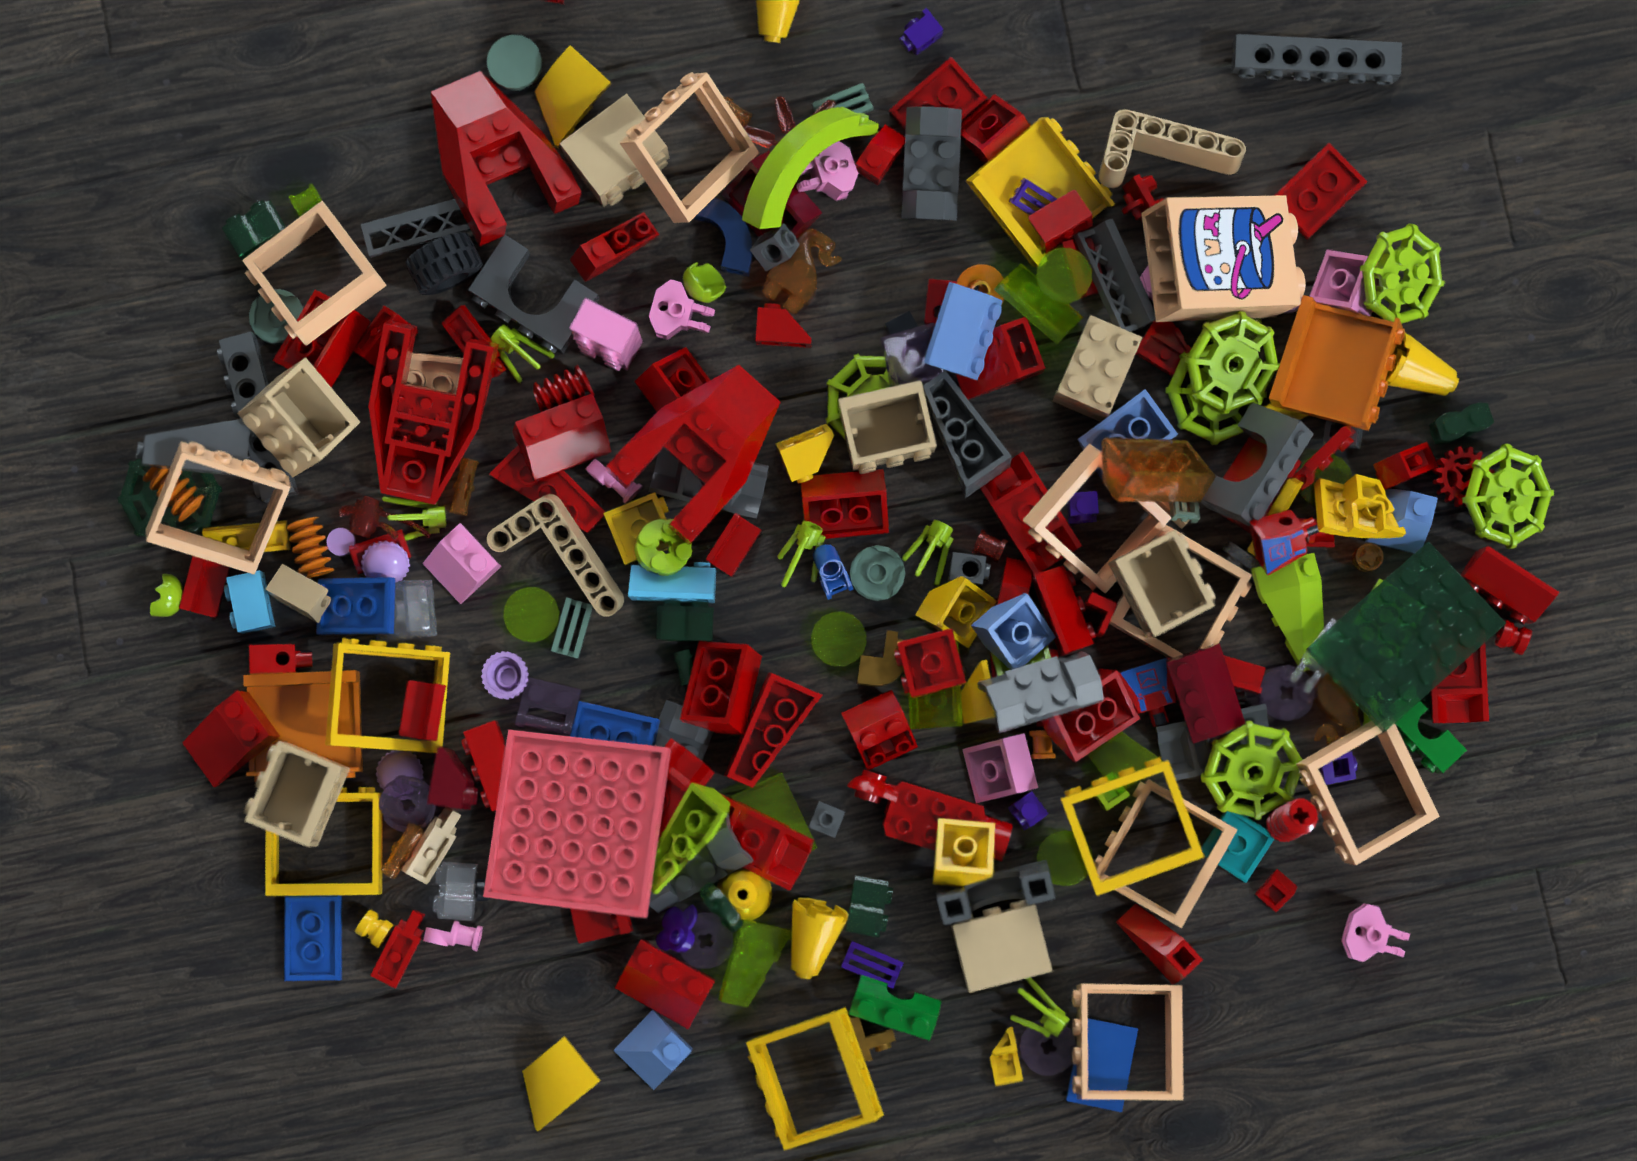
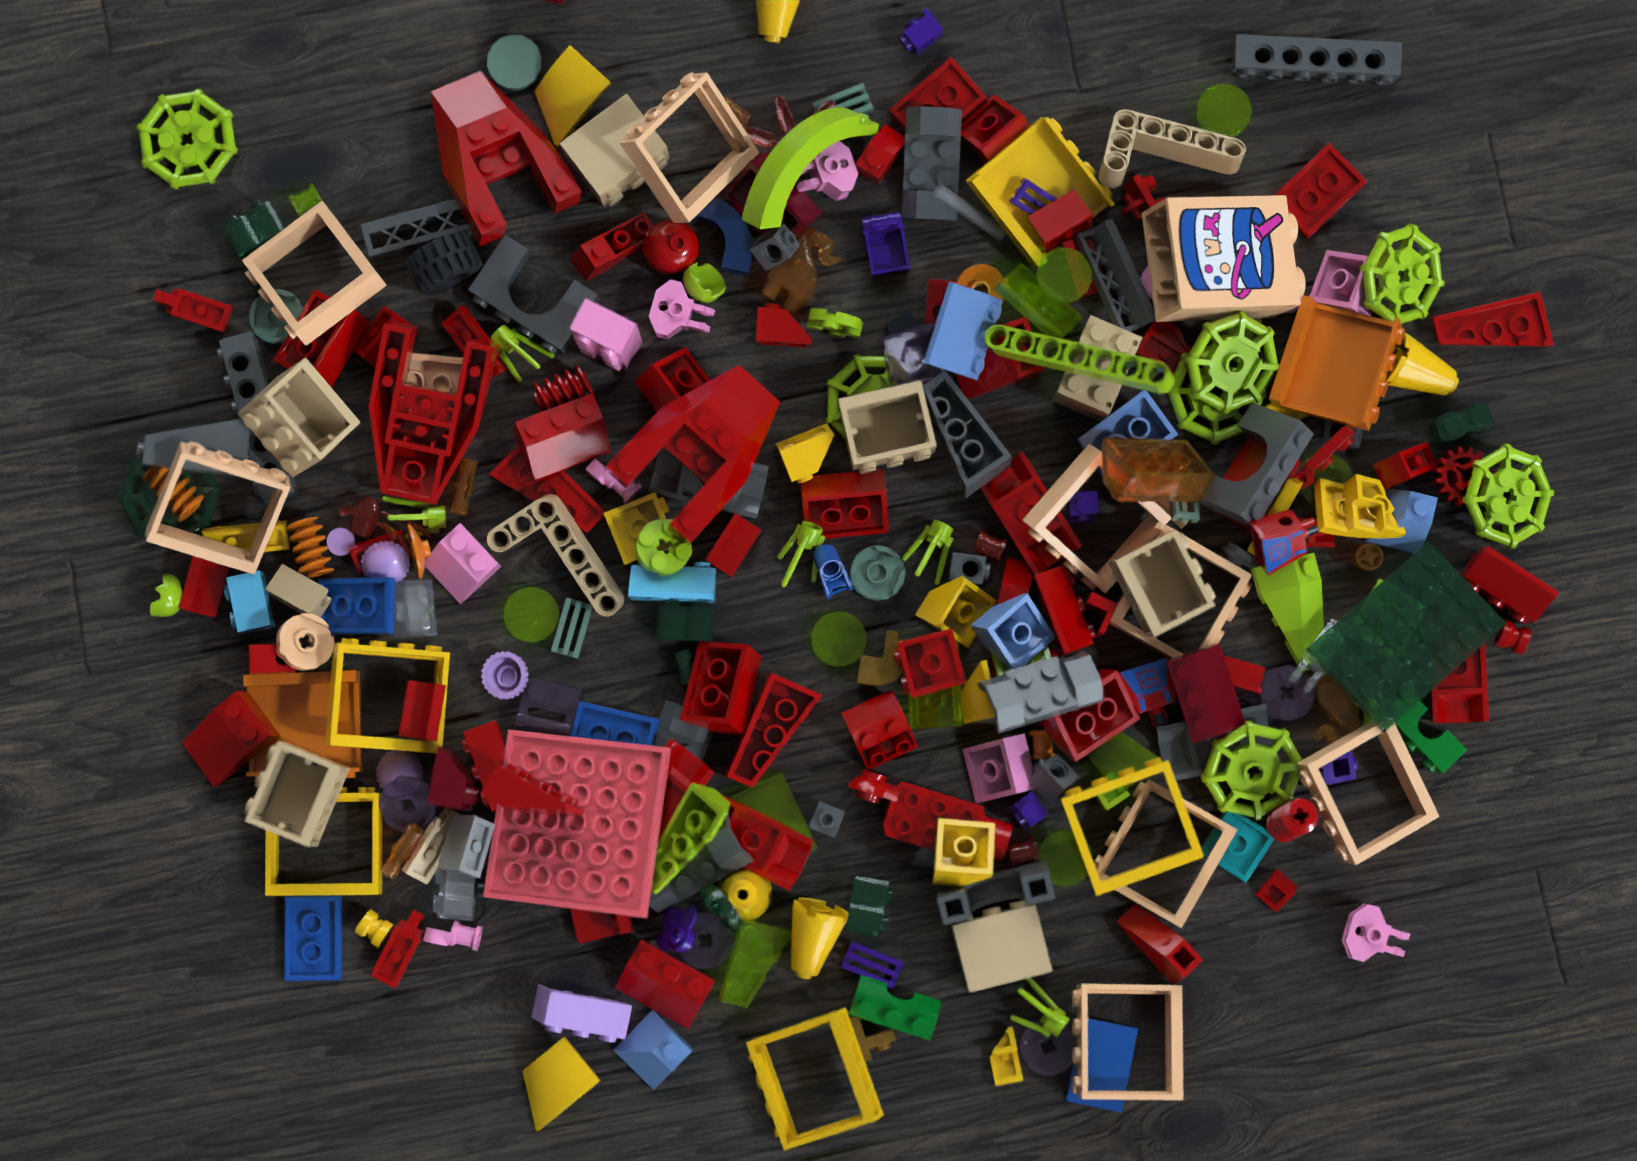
none -> lime plate [136,89,238,190]
none -> red hinge [153,288,234,334]
none -> light nougat plate [276,613,334,671]
none -> orange dish [406,524,431,579]
none -> light grey panel [438,814,495,878]
none -> red slope [481,763,585,815]
none -> lavender wedge [531,984,632,1042]
none -> red cylinder [642,219,699,276]
none -> lime plate [806,308,863,338]
none -> dark purple piece [862,212,910,277]
none -> clear piece [933,184,1006,241]
none -> lime beam [984,325,1174,394]
none -> clear red bush [1007,837,1039,867]
none -> dark grey brick [1029,754,1080,805]
none -> clear neon green tile [1196,83,1252,138]
none -> red wing [1431,292,1554,347]

